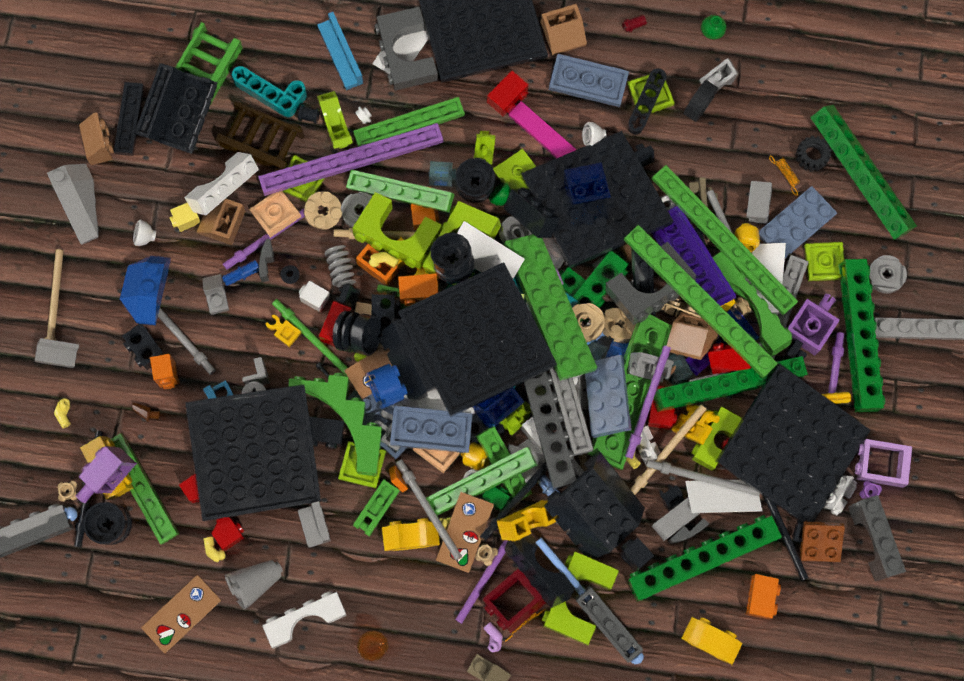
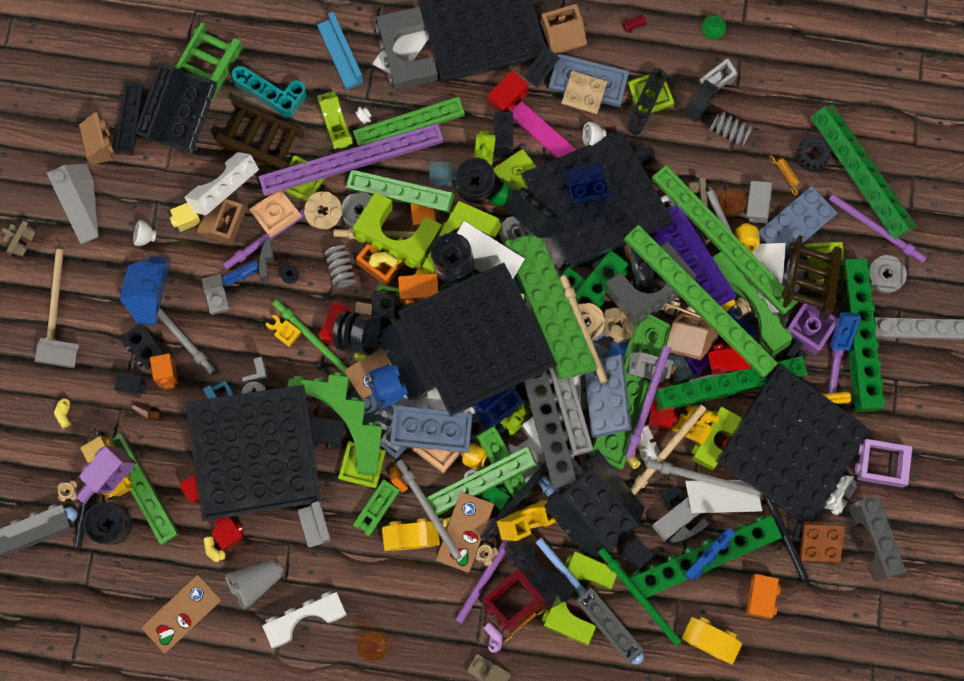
black bush [298,105,320,124] -> none
white brick [299,281,330,313] -> none
black tile [335,284,361,310] -> none
medium lavender plate [859,481,882,499] -> none
none -> dark tan hips [0,221,36,257]
none -> black brick [114,371,147,398]
none -> black brick [494,112,513,155]
none -> black plate [523,47,560,88]
none -> tan bar [559,275,608,384]
none -> tan hinge [561,71,607,114]
none -> green bar [598,547,681,646]
none -> blue wing [683,528,735,581]
none -> light grey piece [710,112,752,147]
none -> clear orange hair [718,189,747,217]
none -> dark brown fence [781,235,842,320]
none -> medium lavender bar [829,194,927,263]
none -> blue plate [830,312,861,350]

